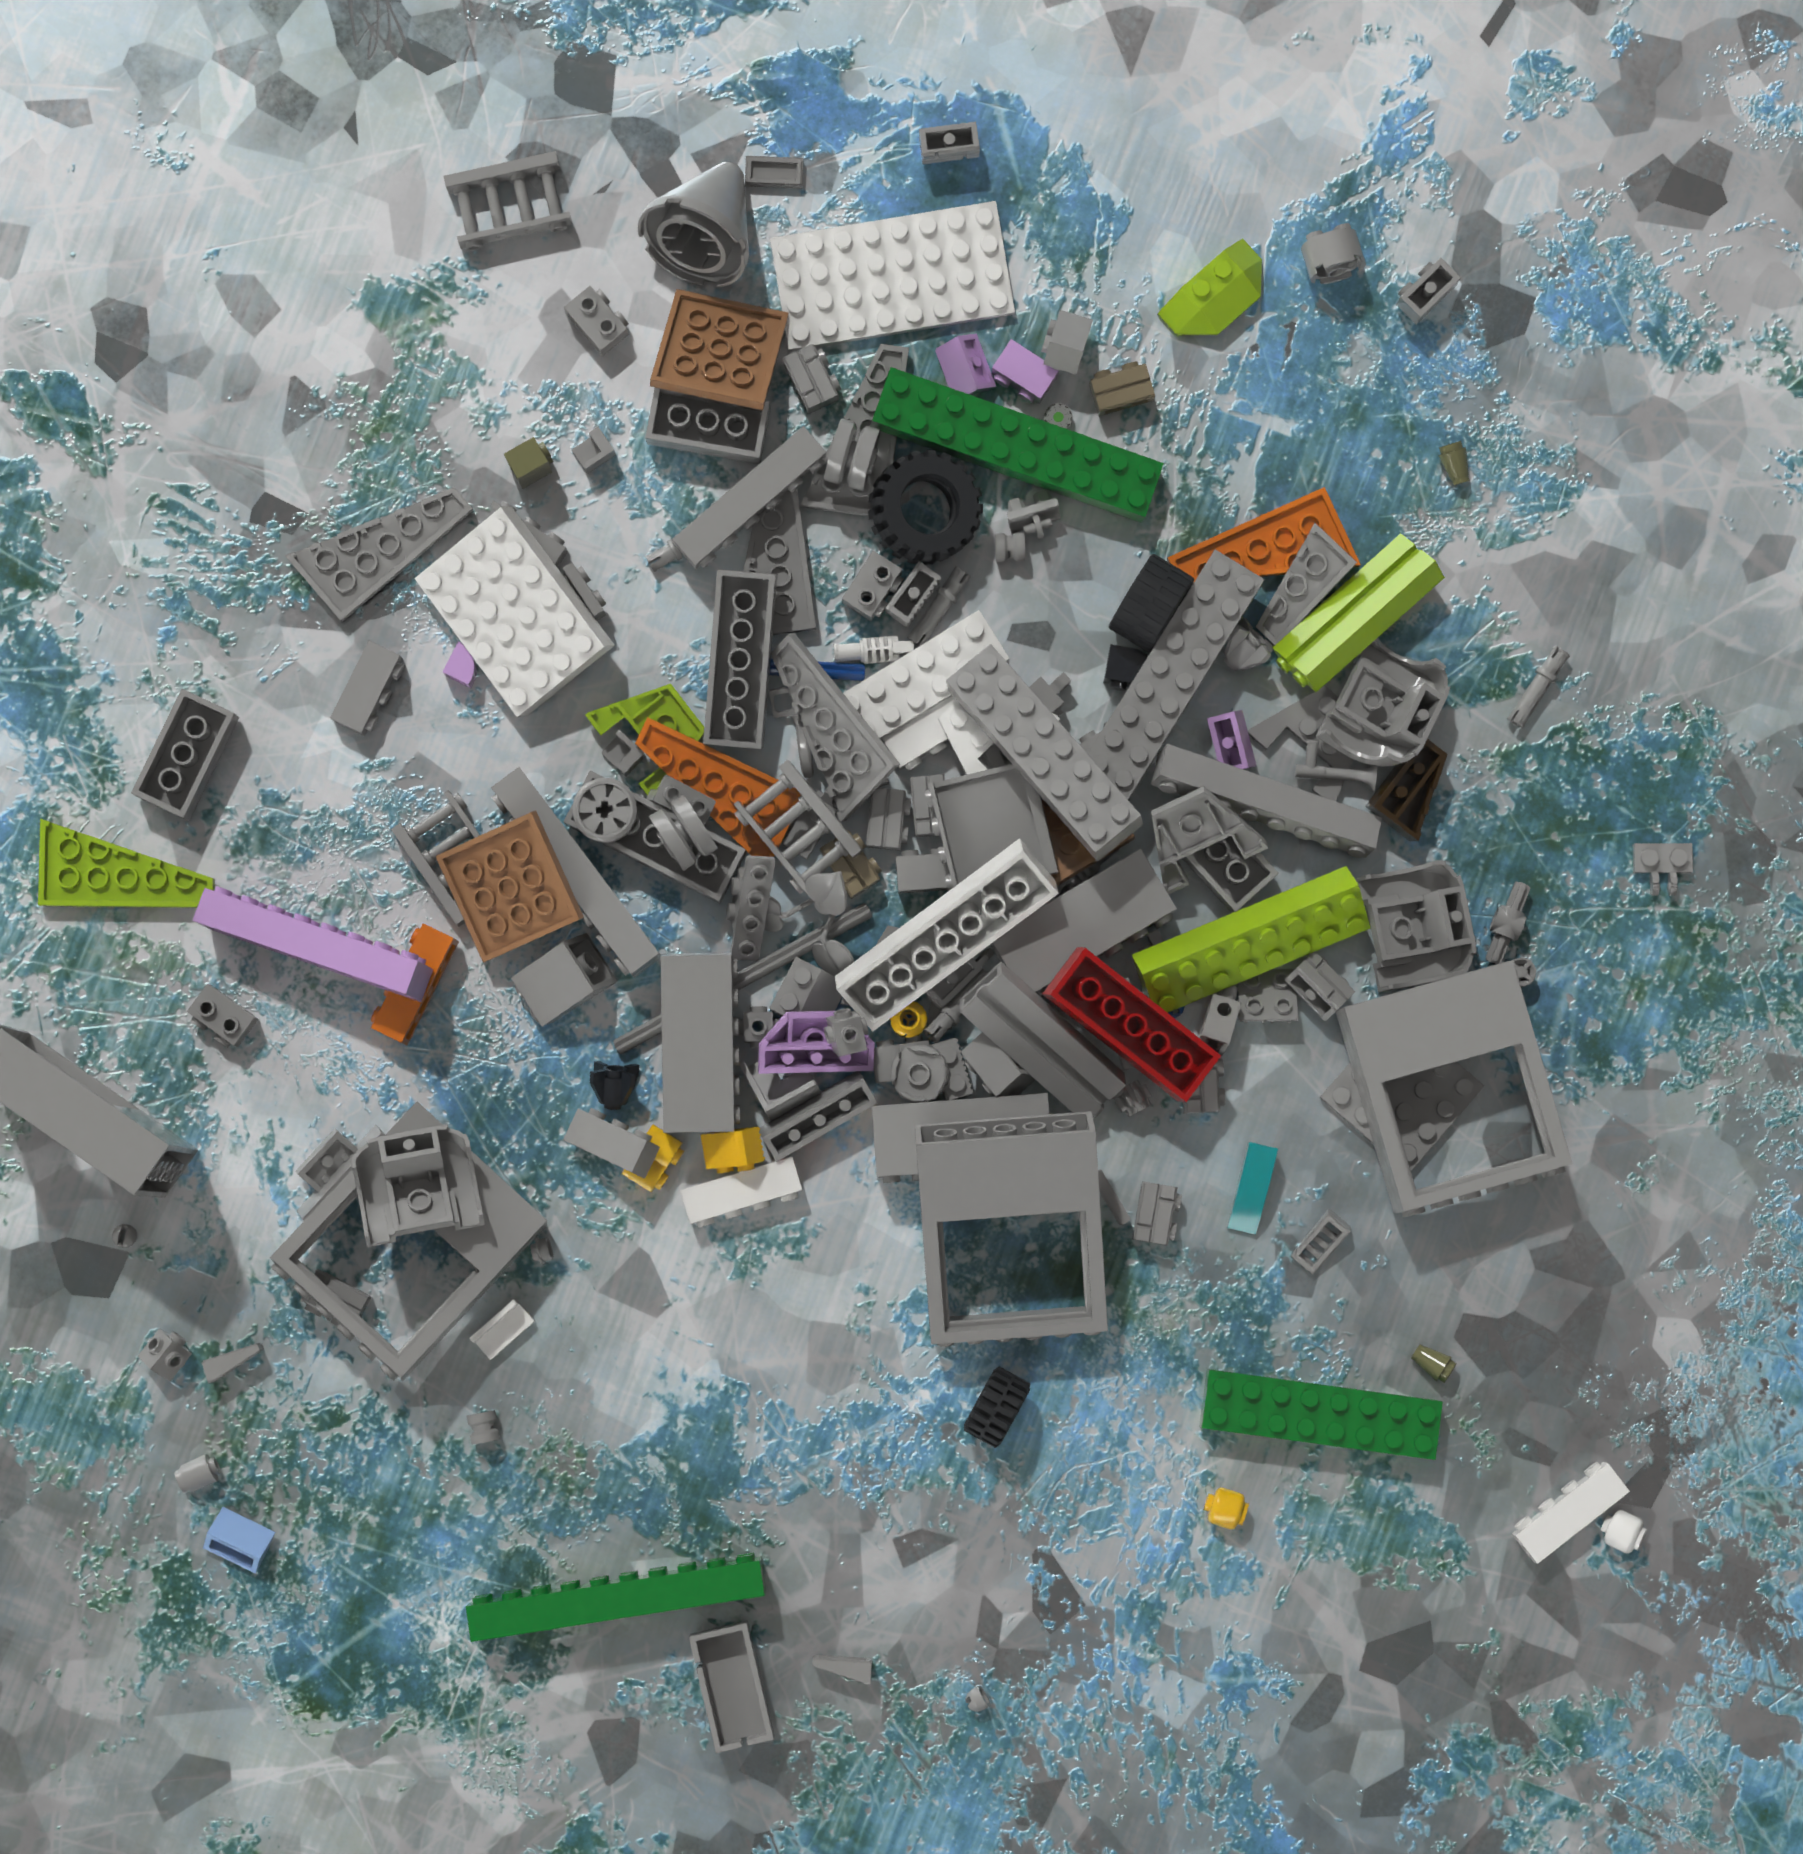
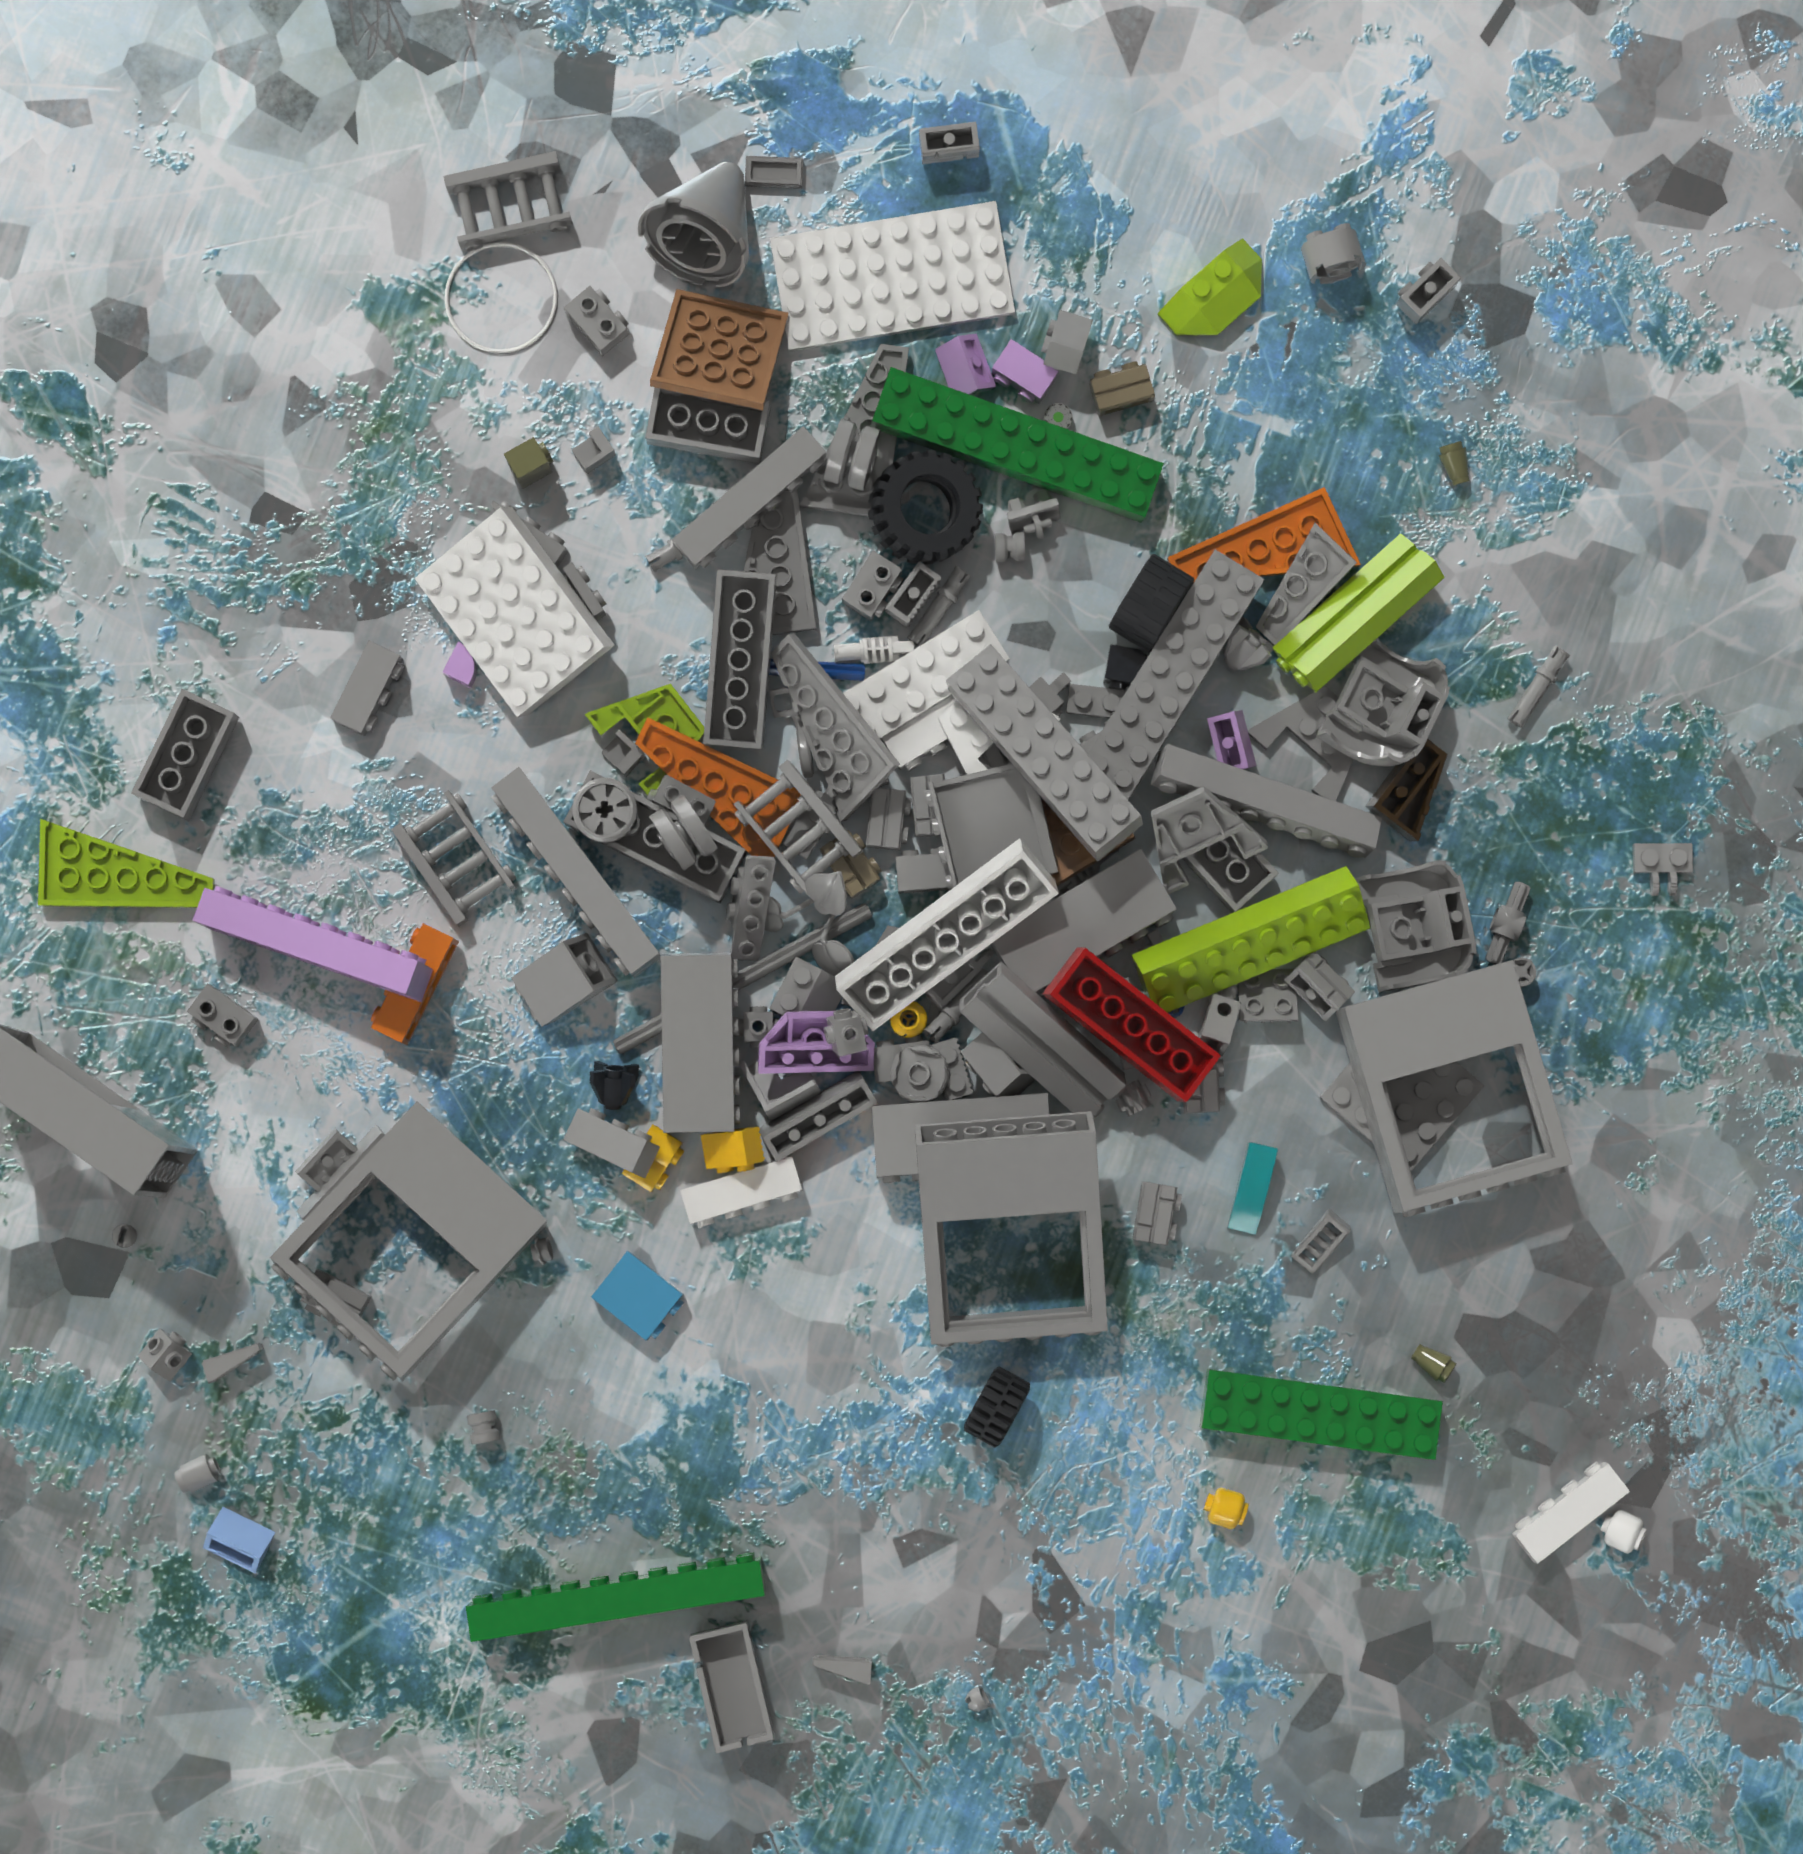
light grey wing [285,487,474,622] -> none
light grey piece [351,1125,485,1247] -> none
medium nougat plate [435,810,584,963] -> none
white panel [469,1299,535,1360] -> none
light grey brick [782,344,841,414] -> none
light grey tile [1098,1170,1131,1225] -> none
light grey piece [1295,739,1377,792] -> none
none -> white piece [445,242,558,353]
none -> dark azure brick [591,1251,684,1341]
none -> light grey hinge [1066,684,1127,718]

